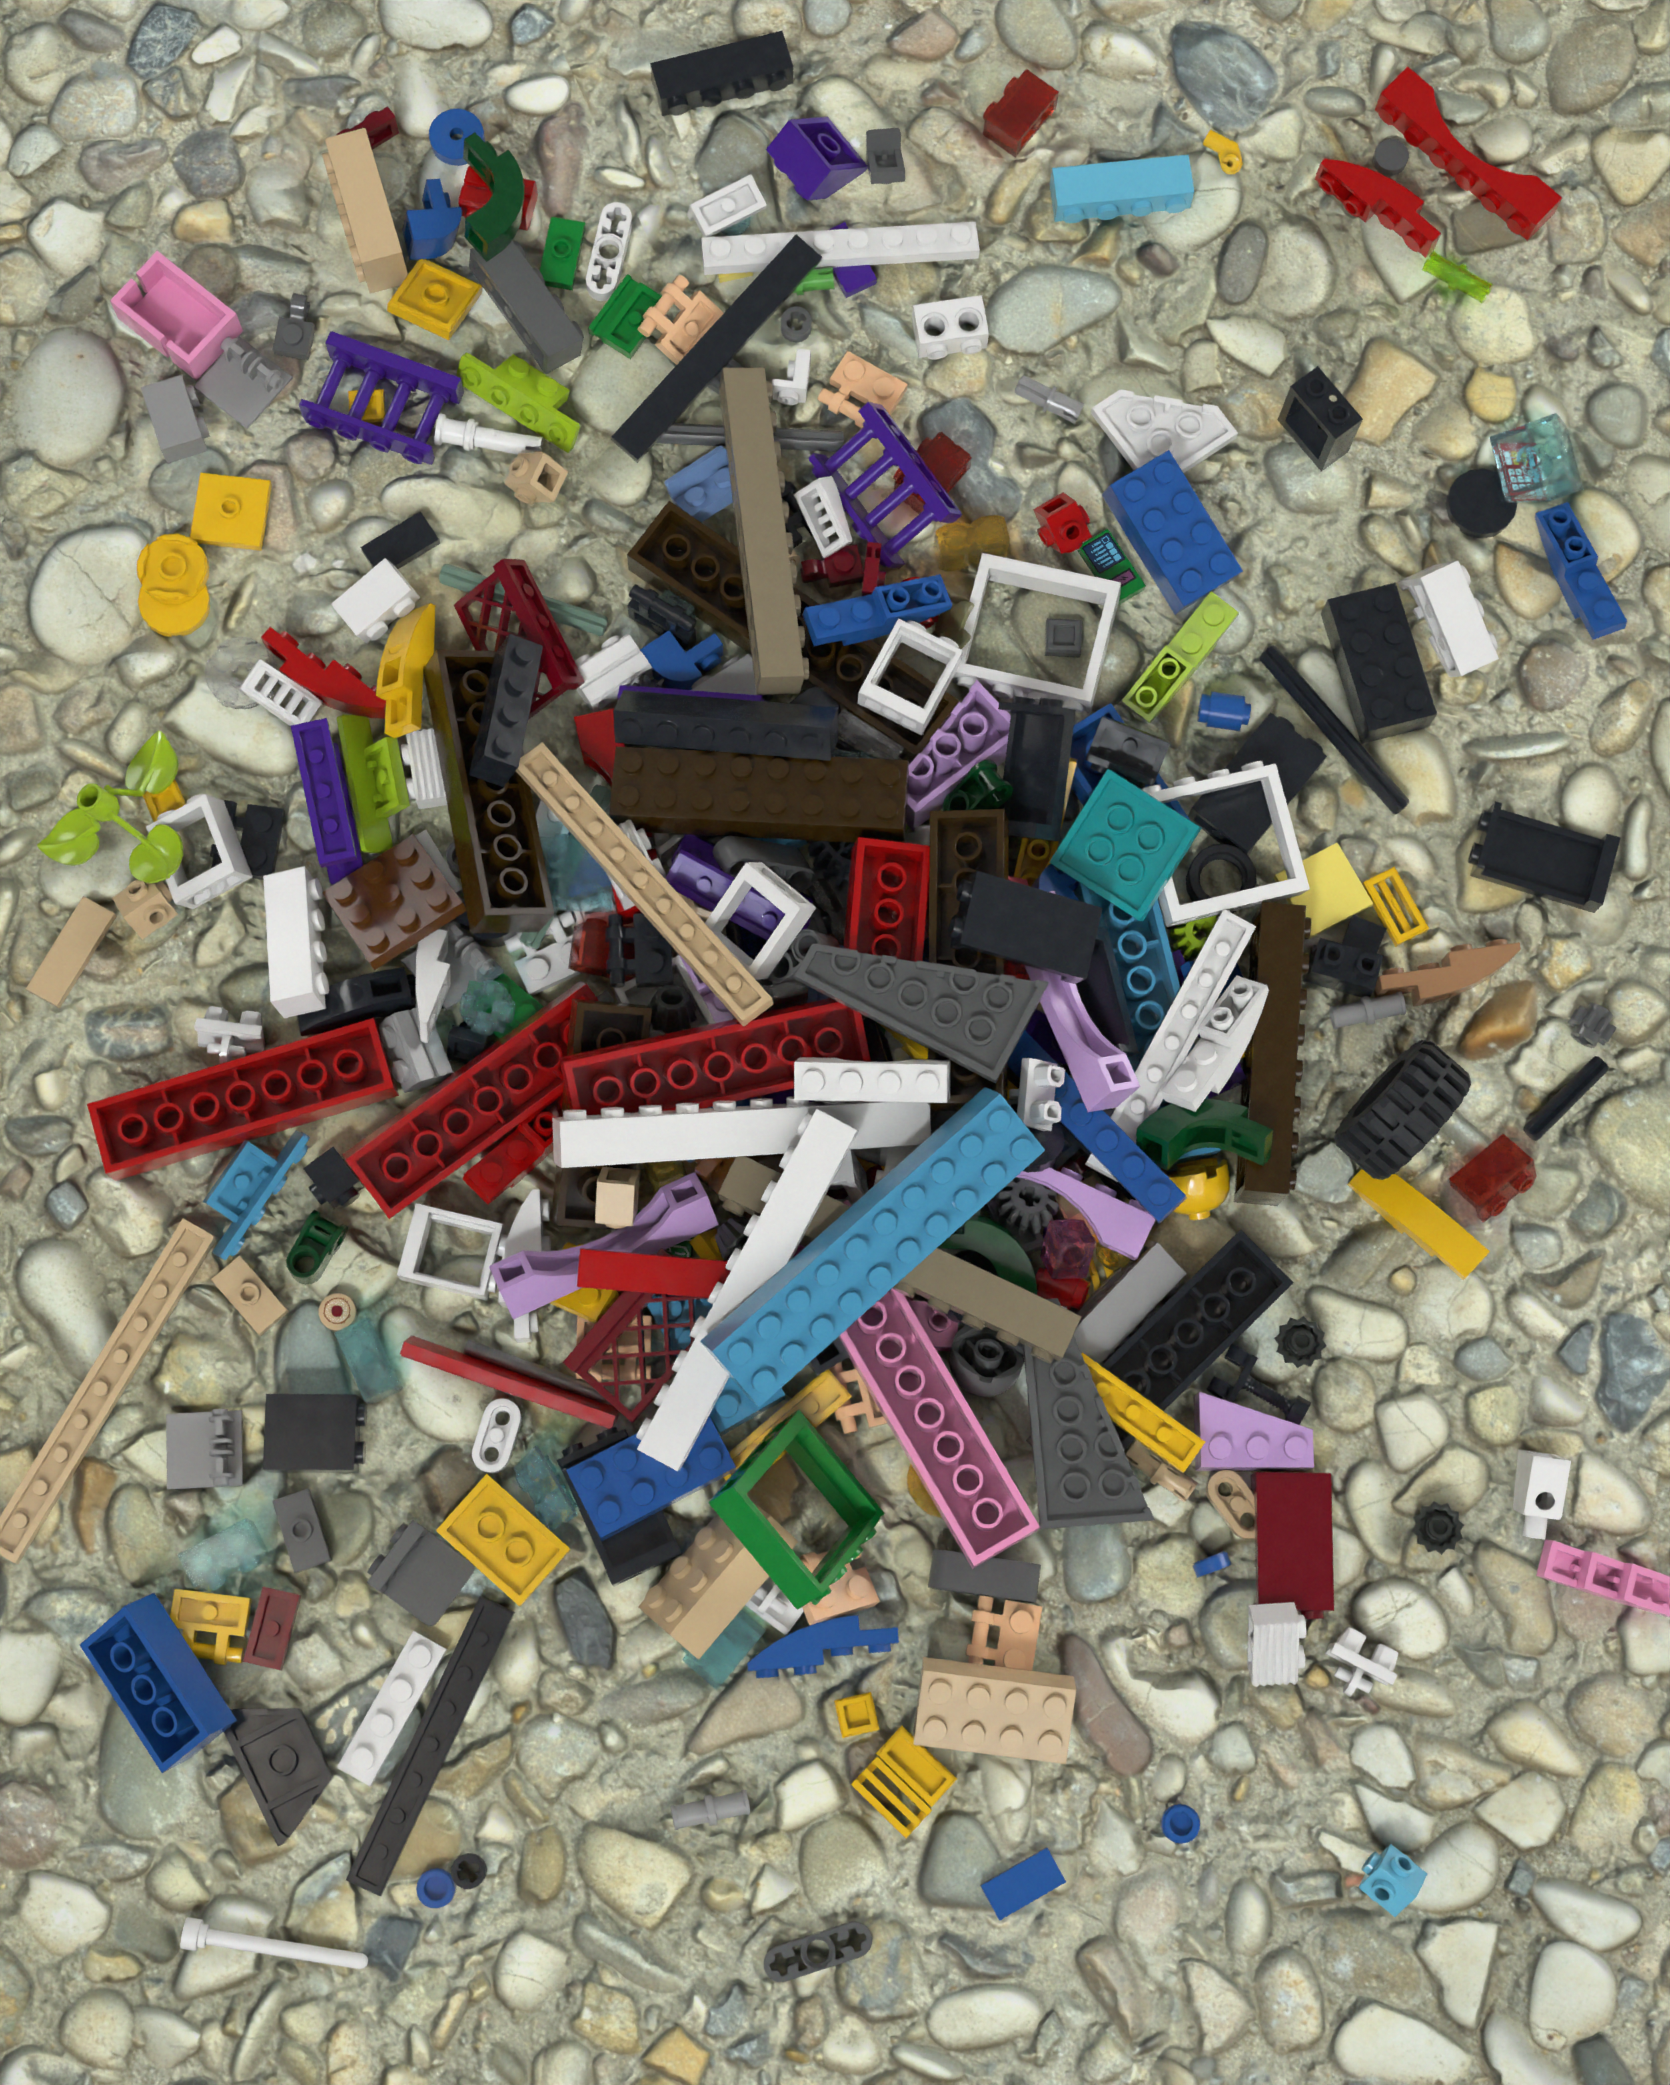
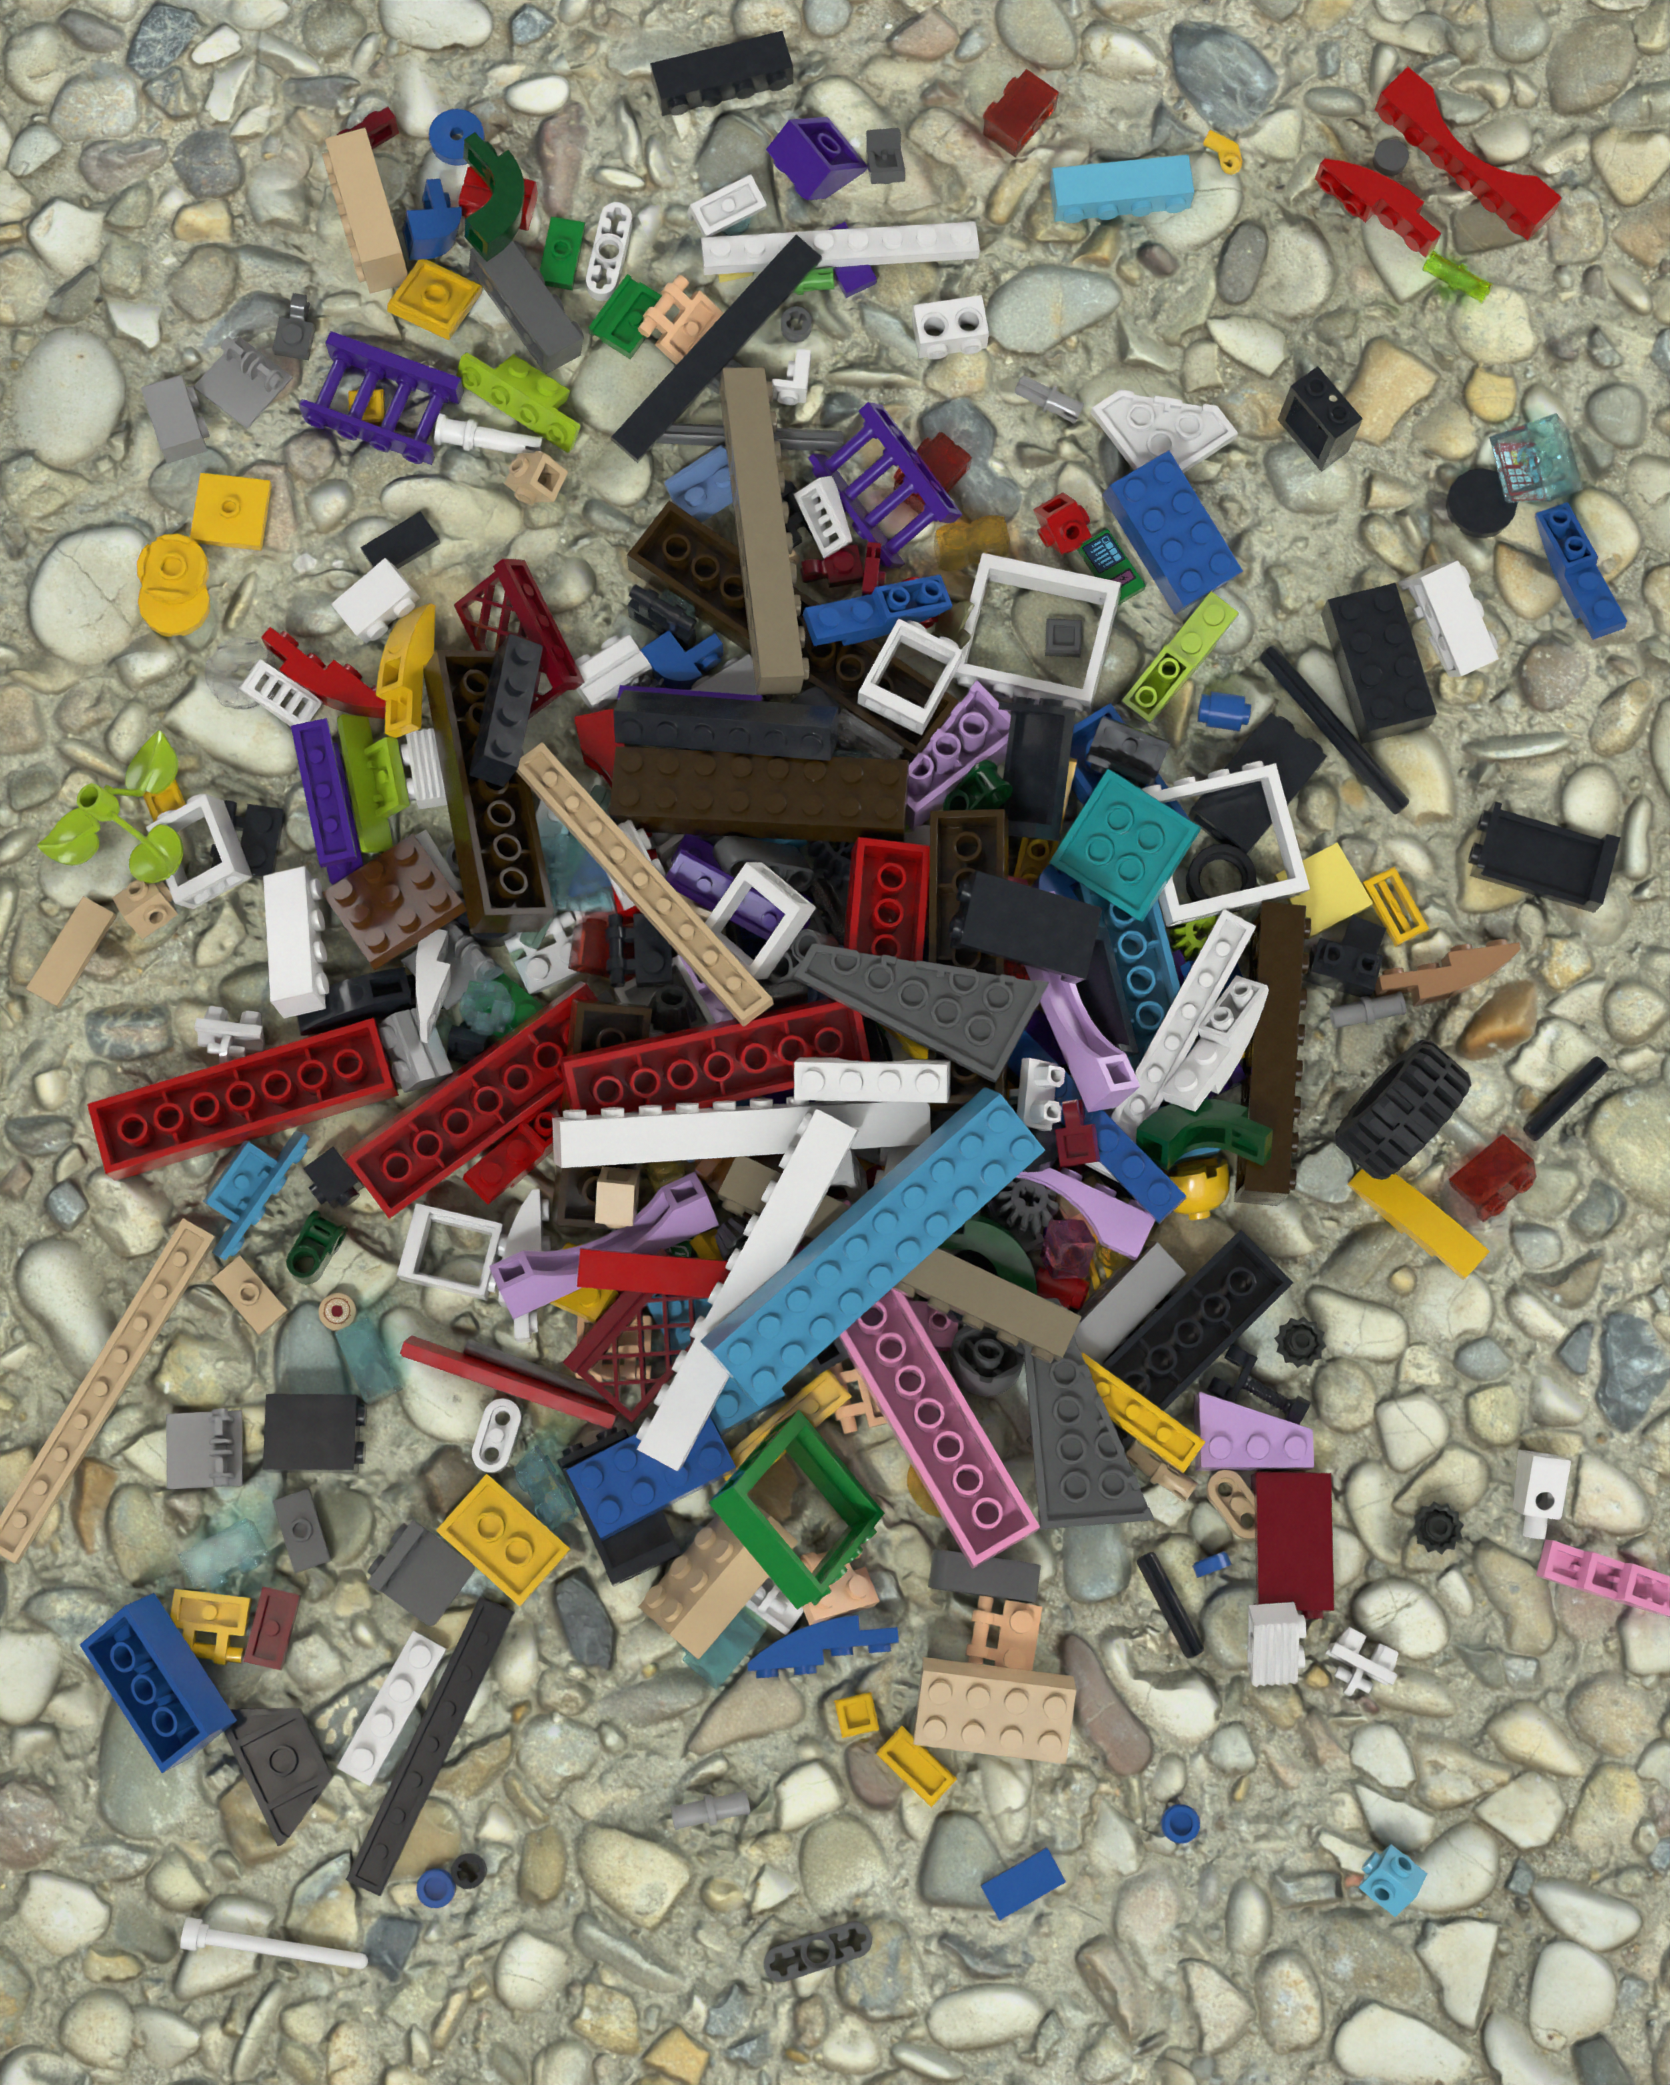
bright pink piece [110,251,243,381] -> none
sand green axle [439,564,608,636] -> none
light nougat plate [817,351,908,429] -> none
yellow tile [851,1756,932,1838] -> none
dark grey gear [1568,1003,1616,1048] -> none
none -> dark red plate [1055,1099,1100,1167]
none -> black axle [1137,1552,1204,1659]

